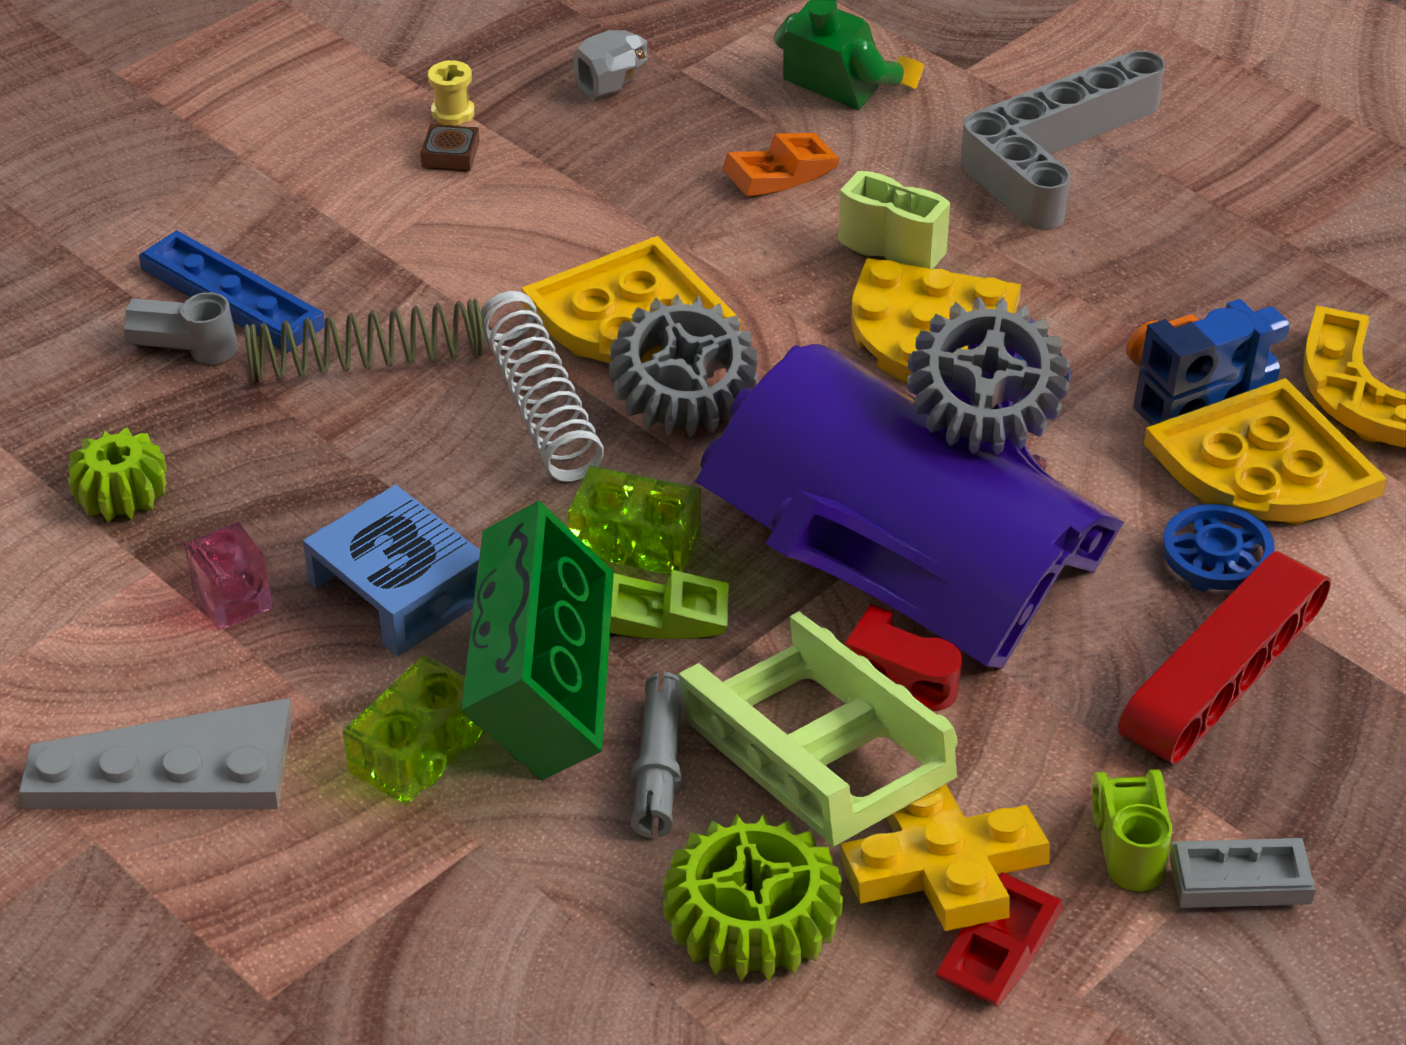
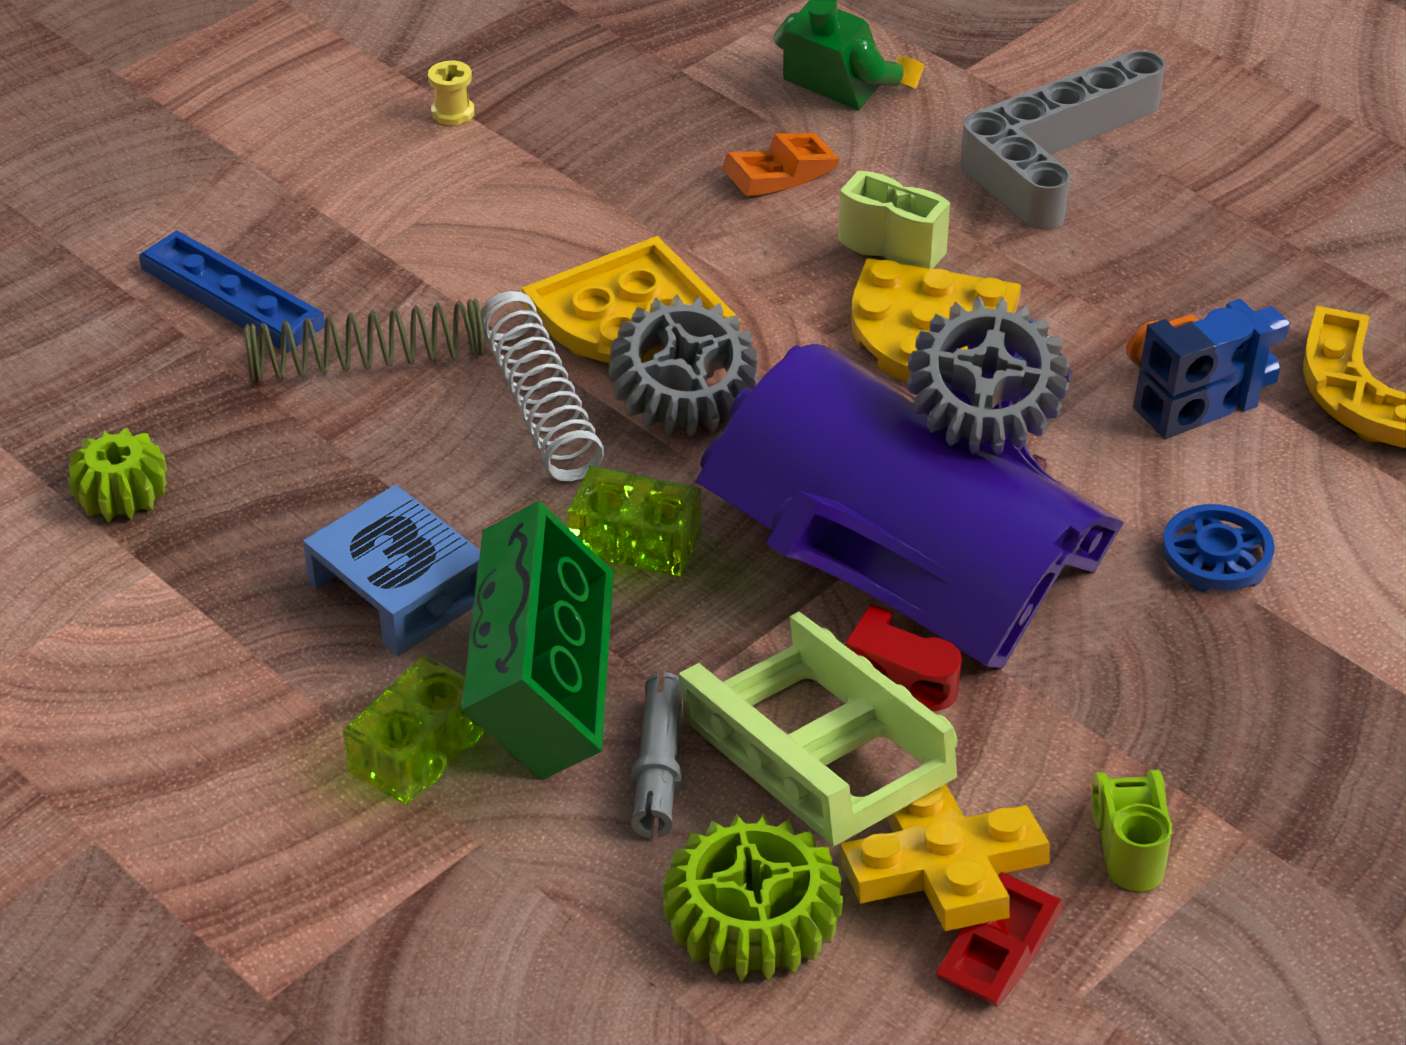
light grey wing [19,698,293,809] -> none
light grey piece [124,292,238,365] -> none
clear pink brick [184,521,273,630] -> none
reddish brown tile [420,124,480,171] -> none
light grey rock [573,30,647,101] -> none
lime slope [610,570,729,639] -> none
red beam [1118,551,1331,765] -> none
yellow plate [1144,378,1387,525] -> none
light grey plate [1169,838,1315,908] -> none

